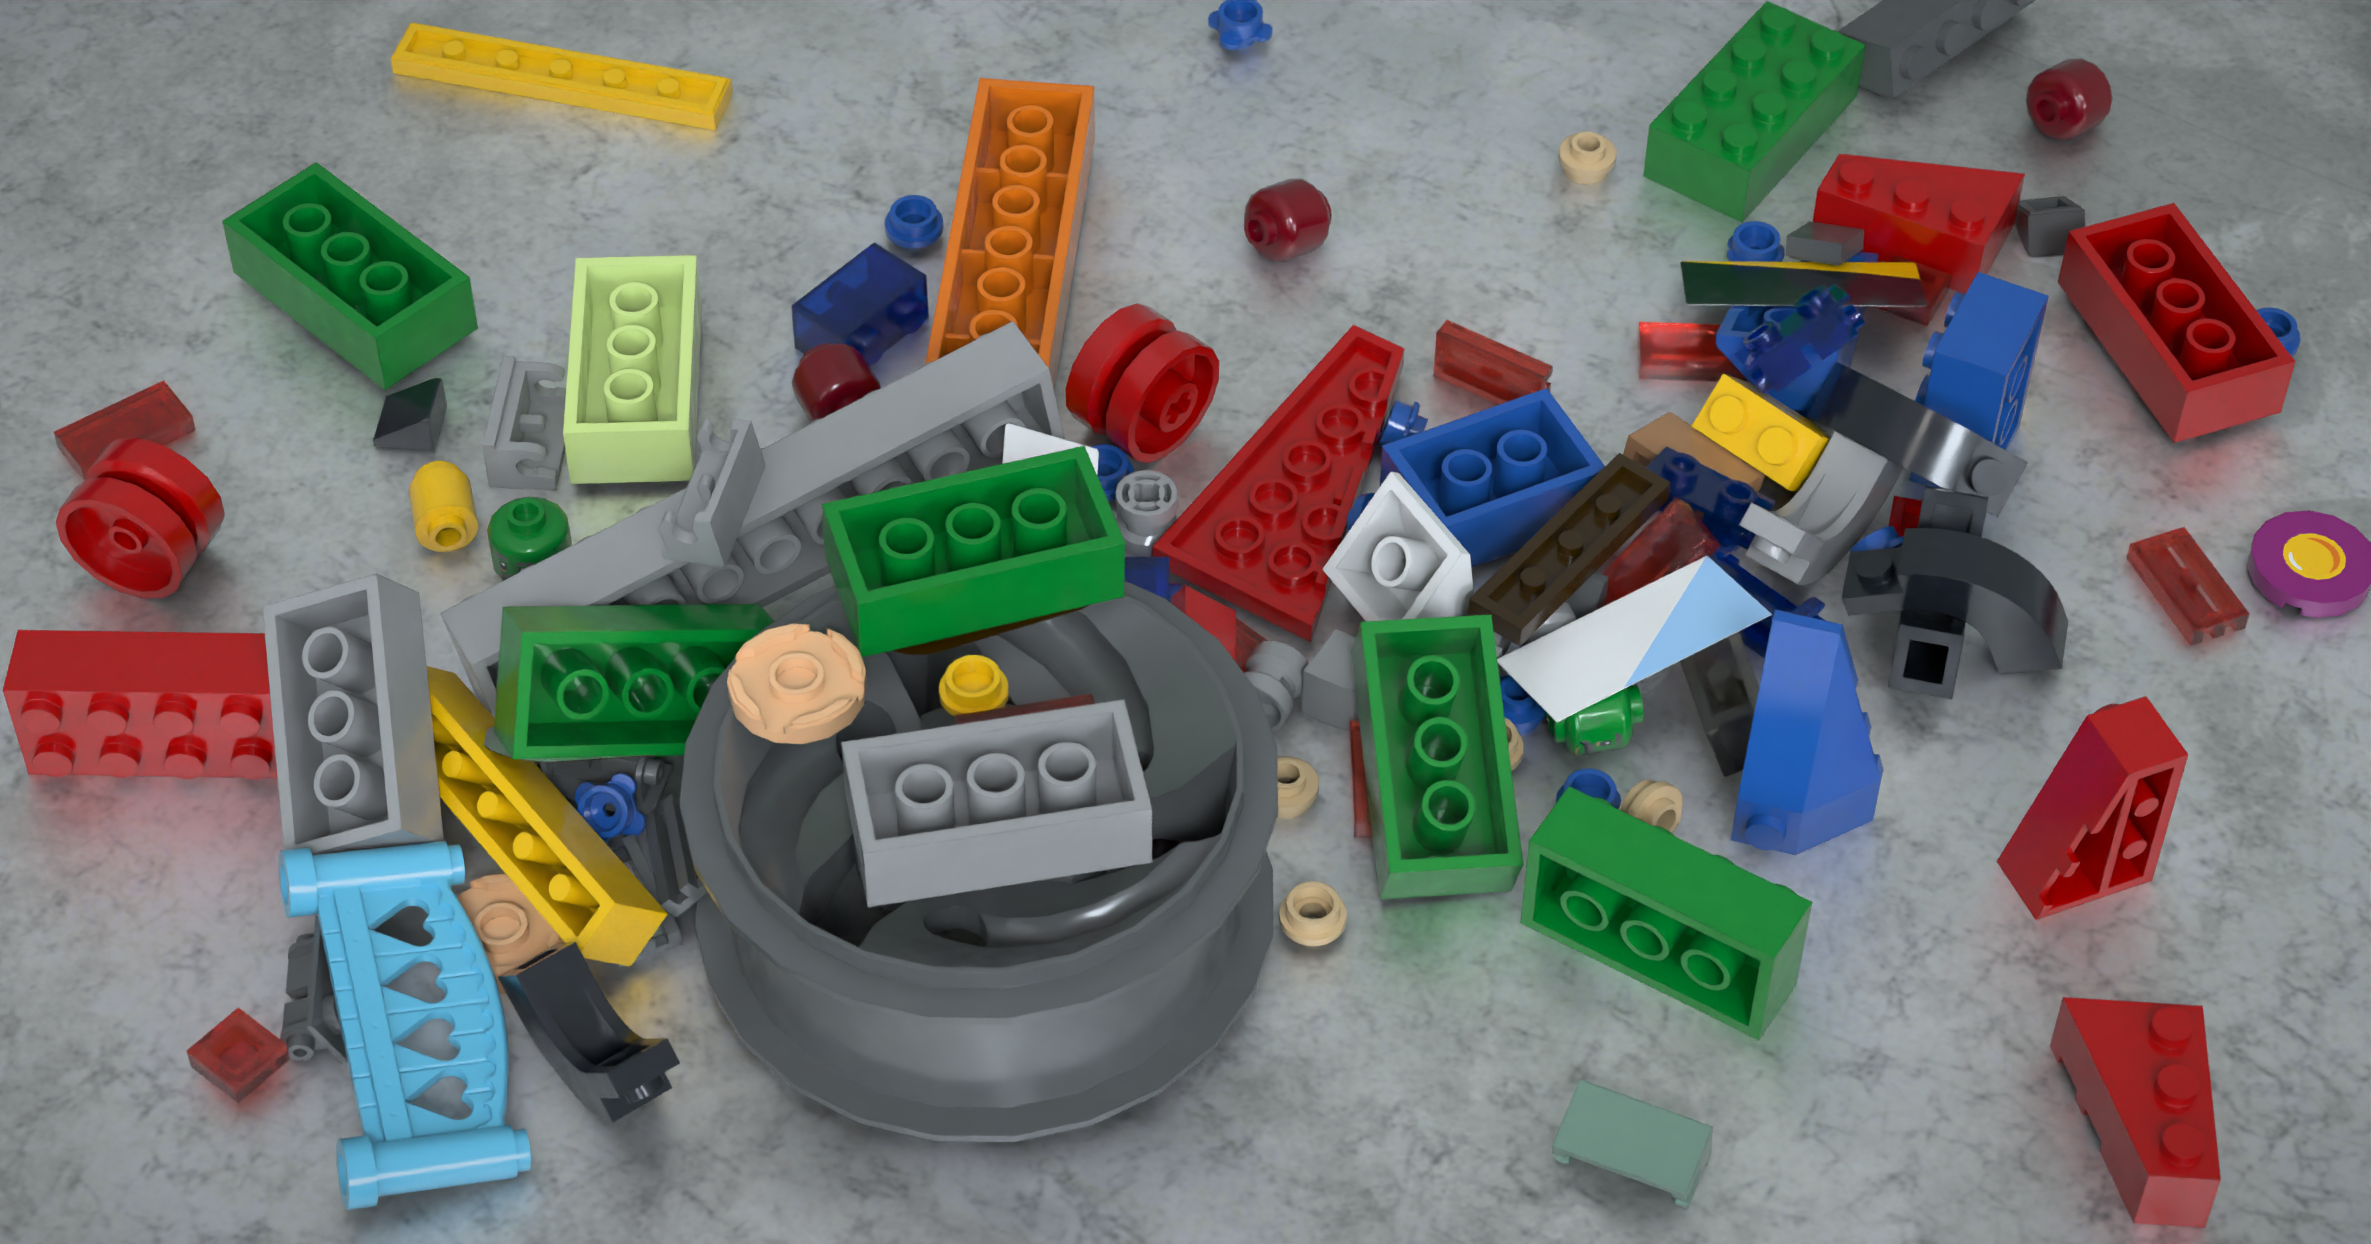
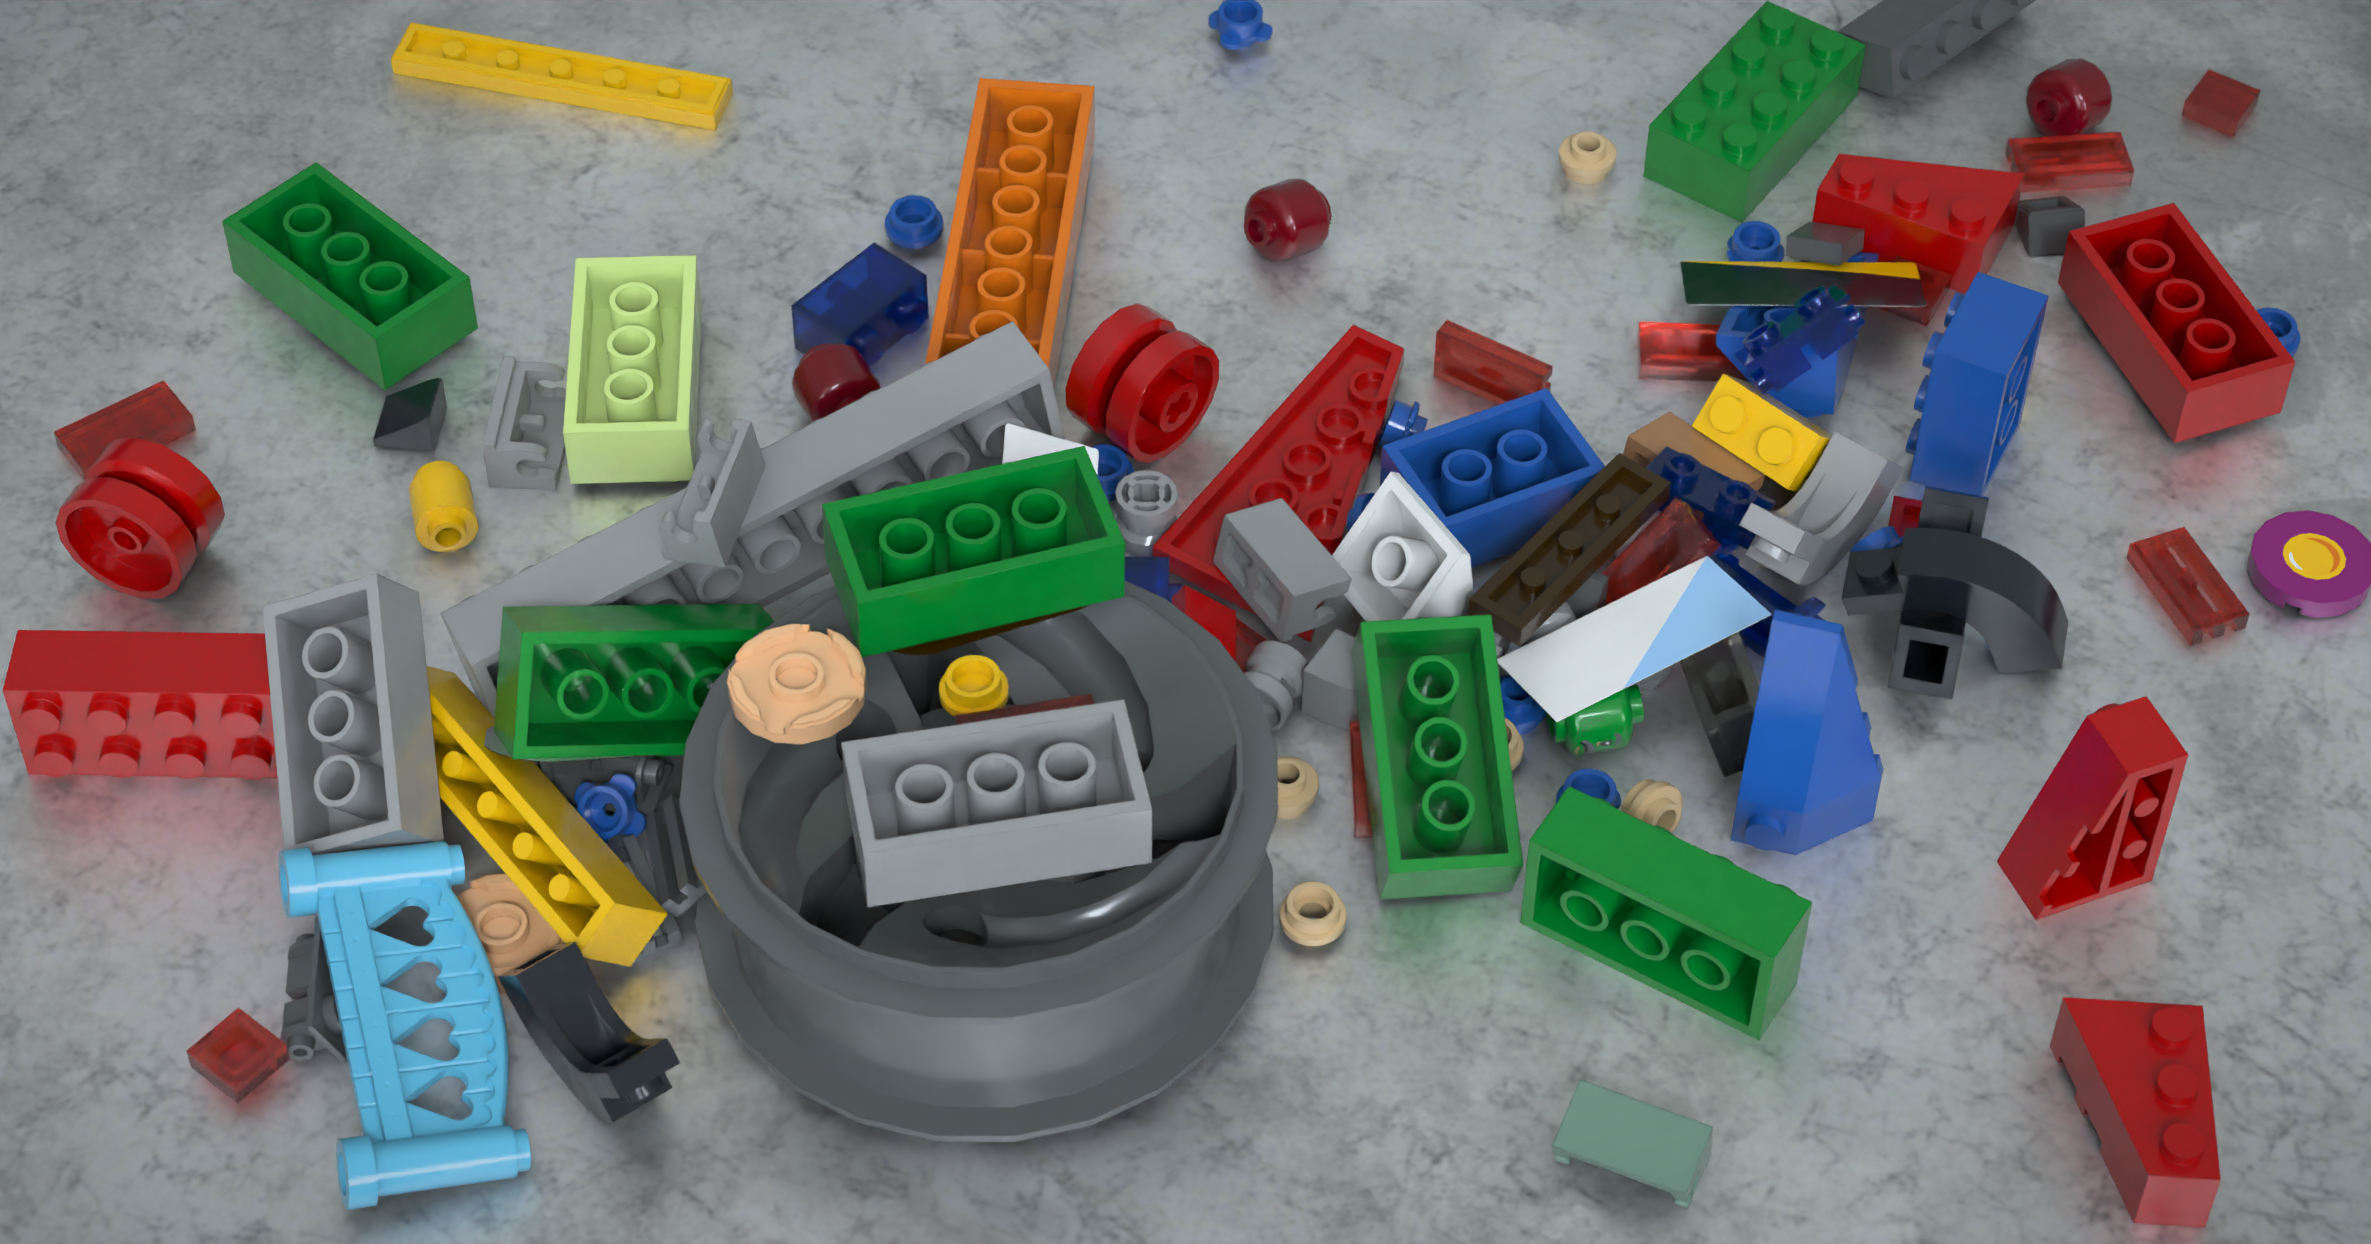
green head [487,496,572,581] -> none
black arch [1807,362,2028,517] -> none
none -> light grey hinge [1213,498,1352,643]
none -> clear red tile [2005,132,2134,193]
none -> clear red tile [2181,69,2261,137]

